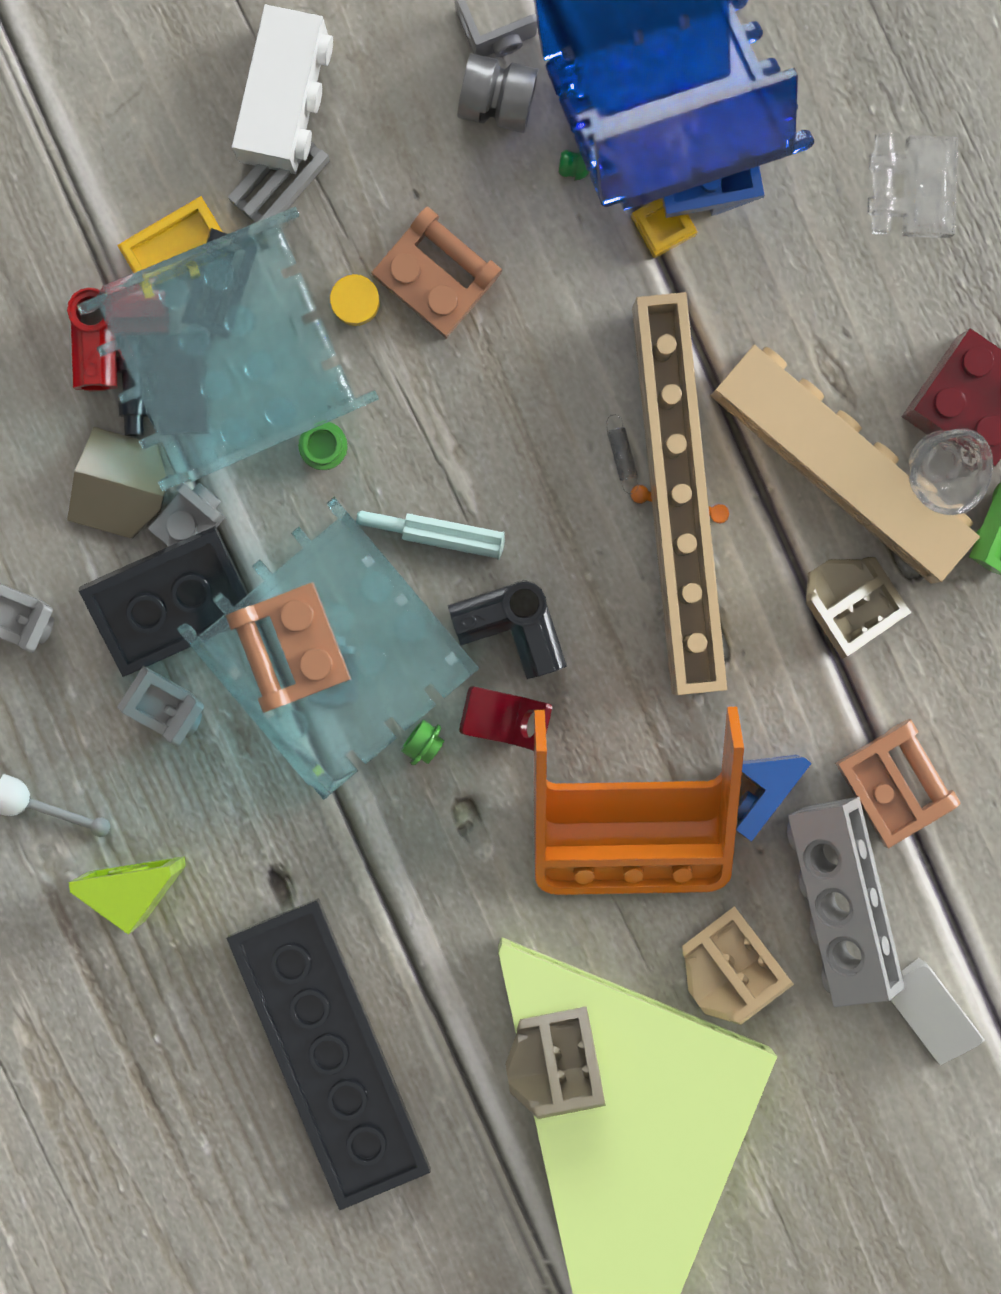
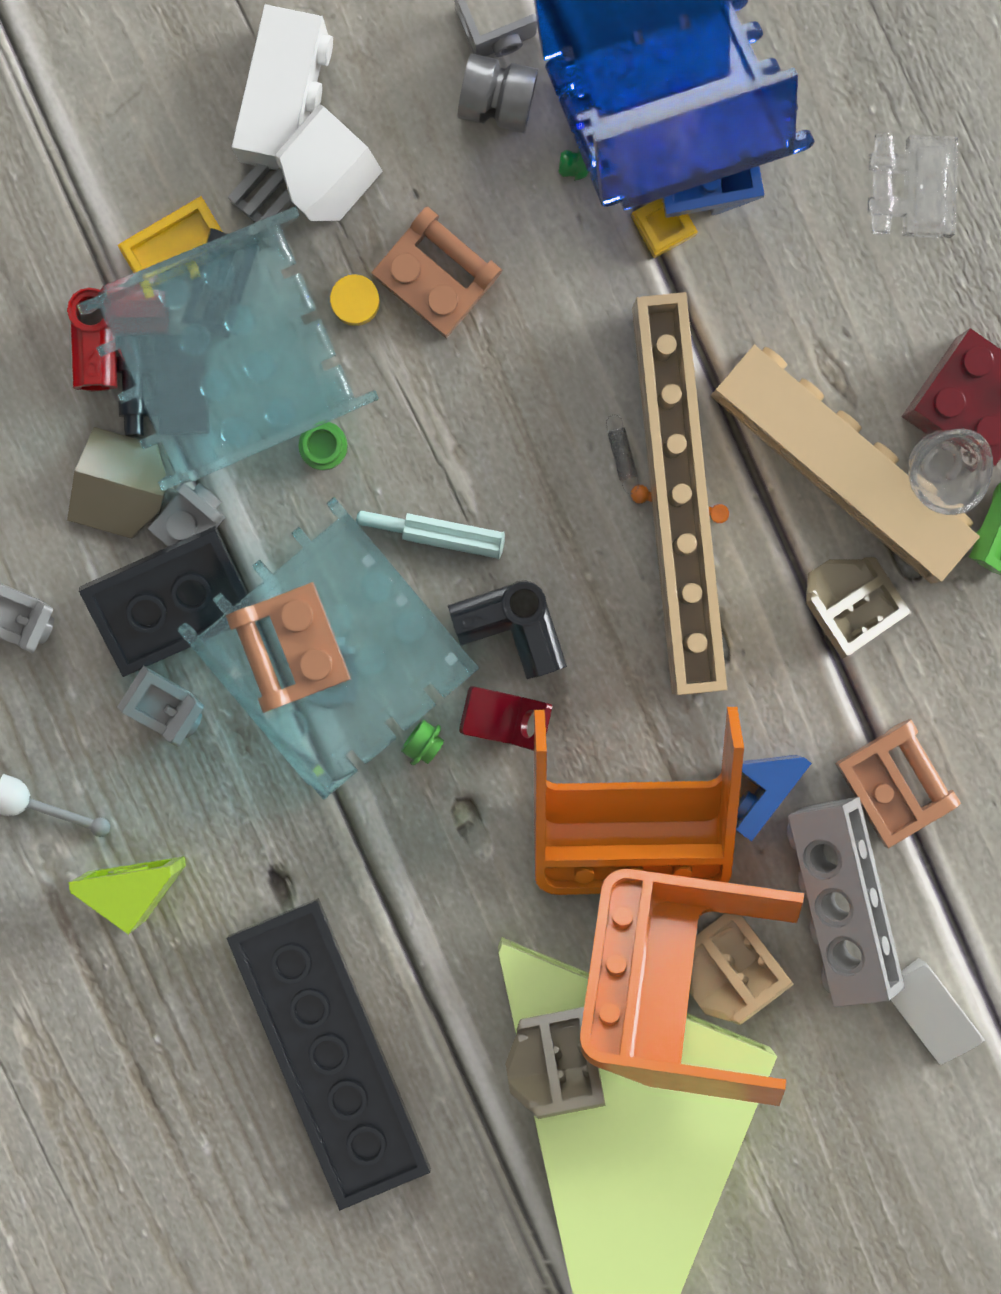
none -> white slope [275,104,383,221]
none -> orange windscreen [580,869,804,1106]

